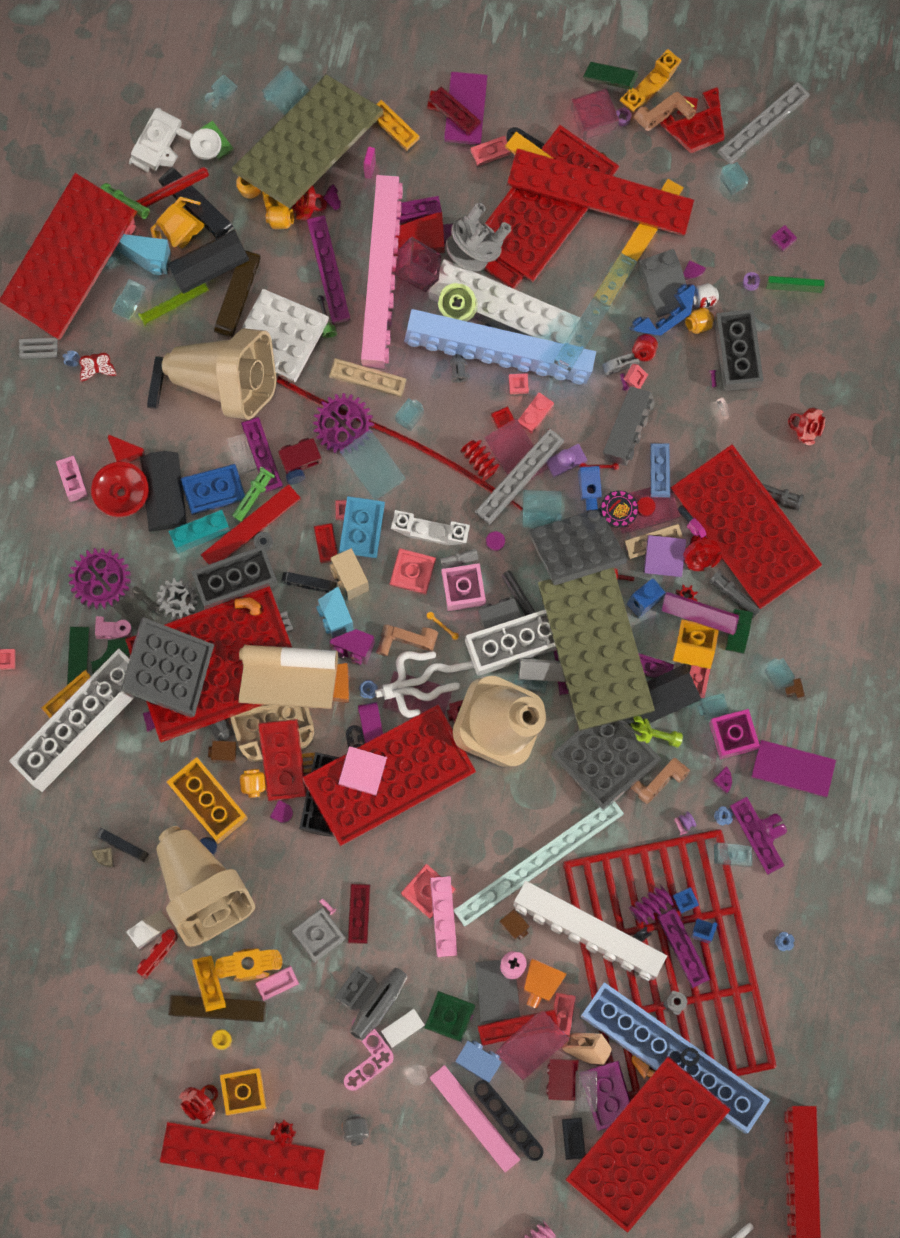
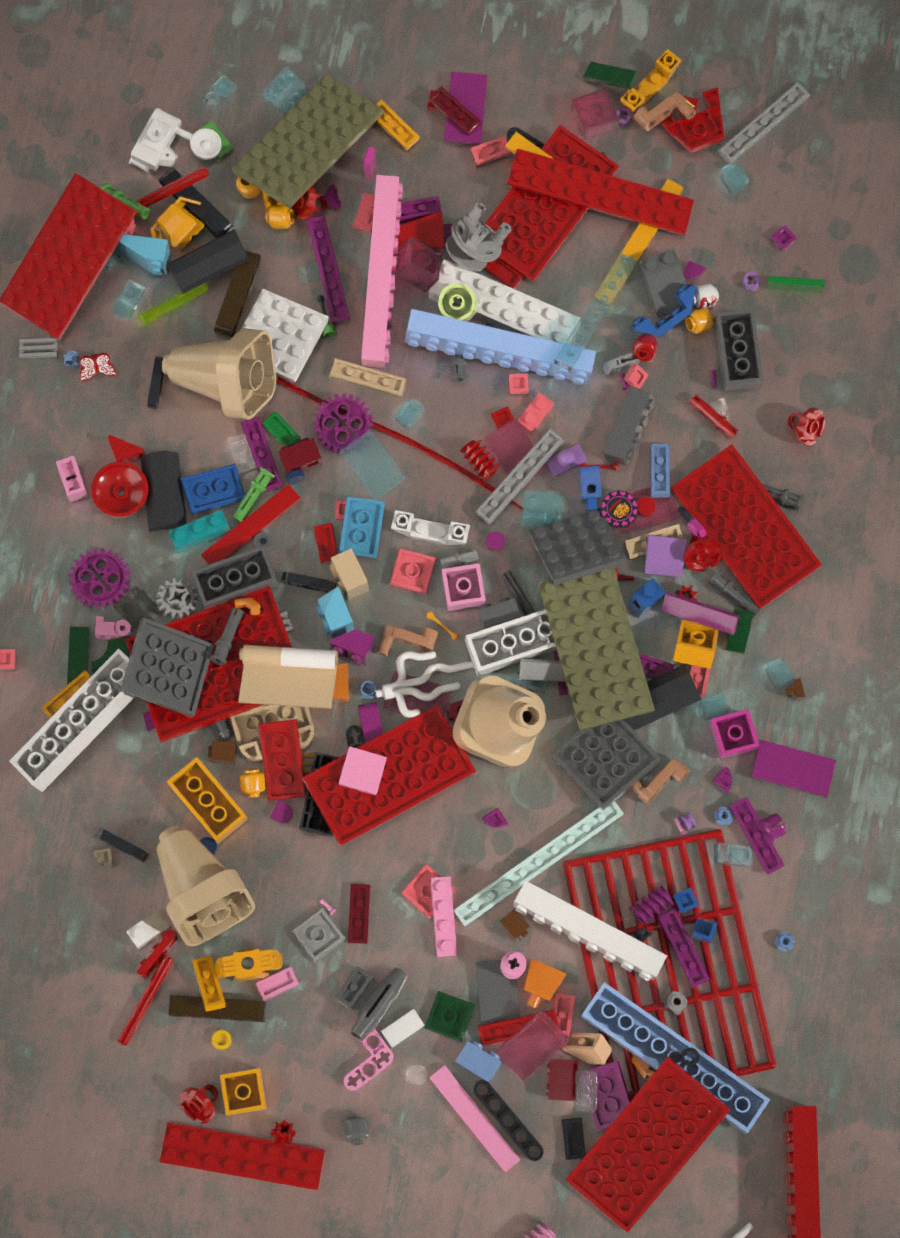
lime bar [631,716,683,748] -> none
none -> red axle [117,955,174,1046]
none -> dark grey pin [210,608,244,666]
none -> green tile [262,411,301,447]
none -> coral plate [353,193,375,233]
none -> magenta tile [481,808,508,828]
none -> red pin [689,394,739,440]

